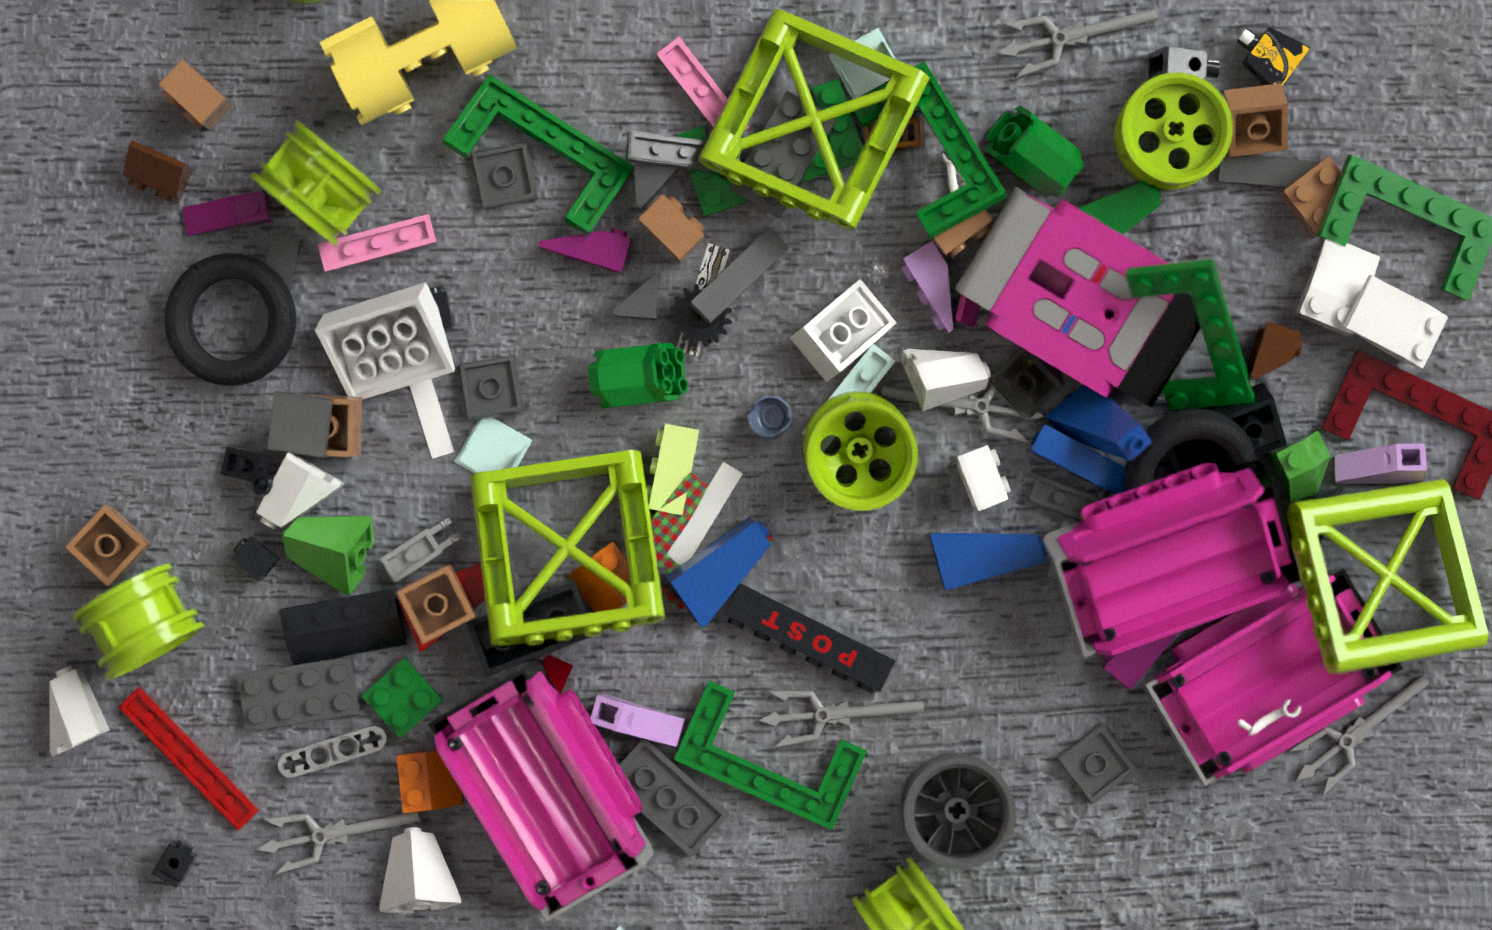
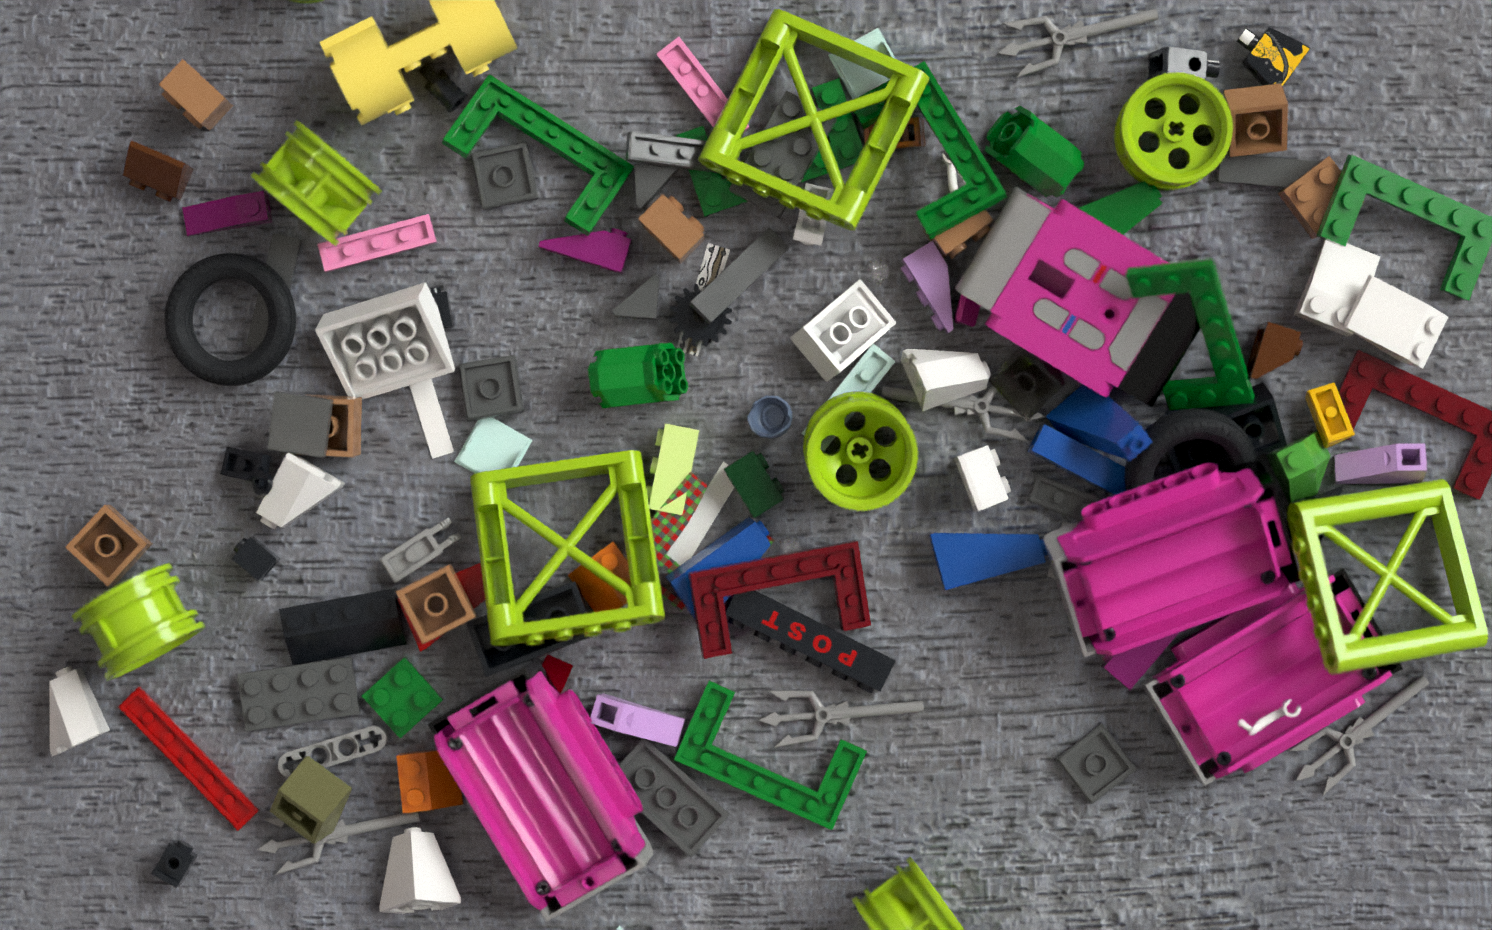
bright green slope [282,516,375,596] -> none
dark grey wheel [900,753,1015,869] -> none
none -> olive slope [270,756,352,844]
none -> black hinge [419,63,467,113]
none -> dark red plate [688,540,871,659]
none -> dark green brick [723,451,785,518]
none -> white brick [793,183,834,246]
none -> yellow slope [1305,382,1355,448]

